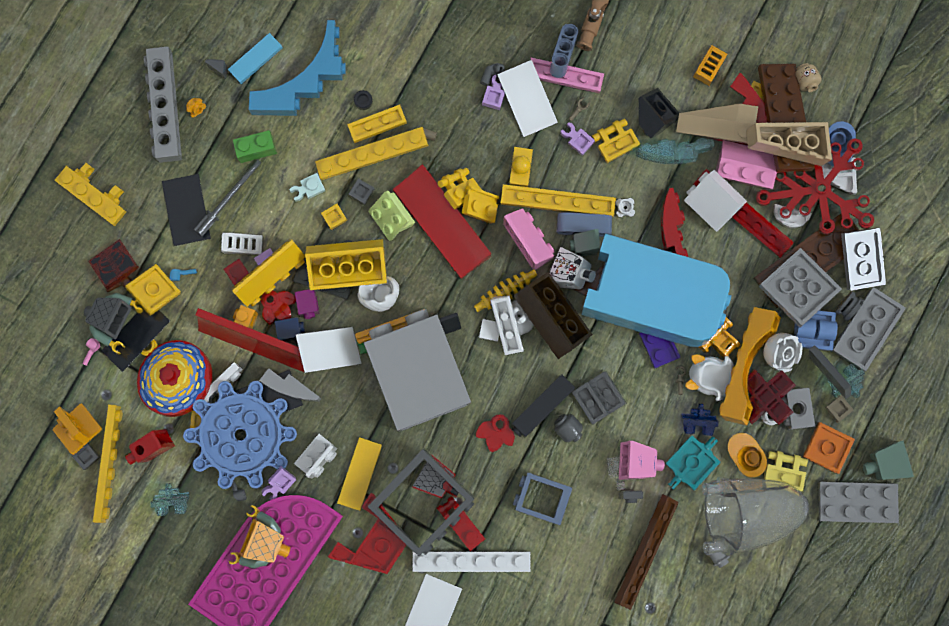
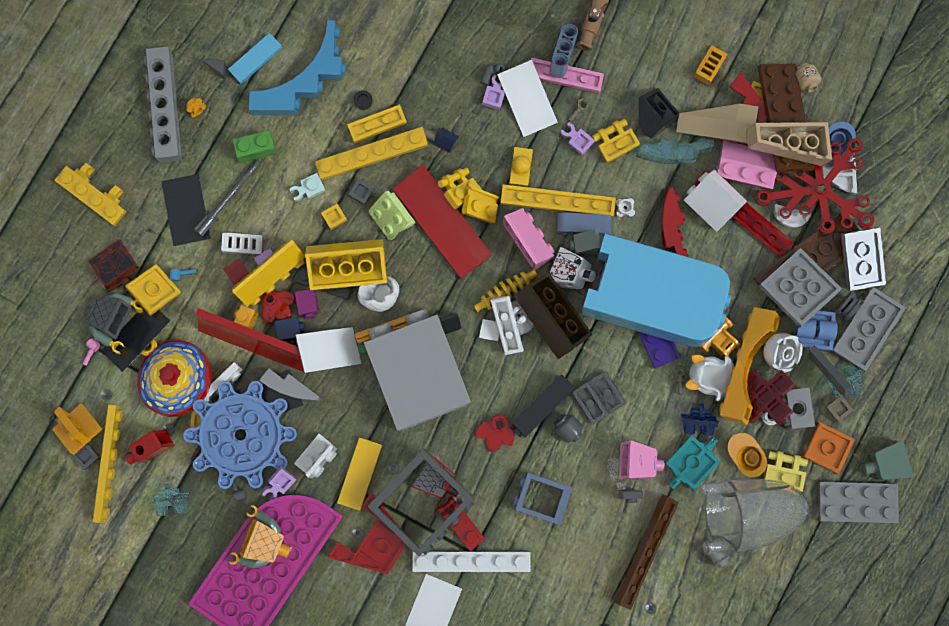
none -> dark blue slope [433,128,459,153]

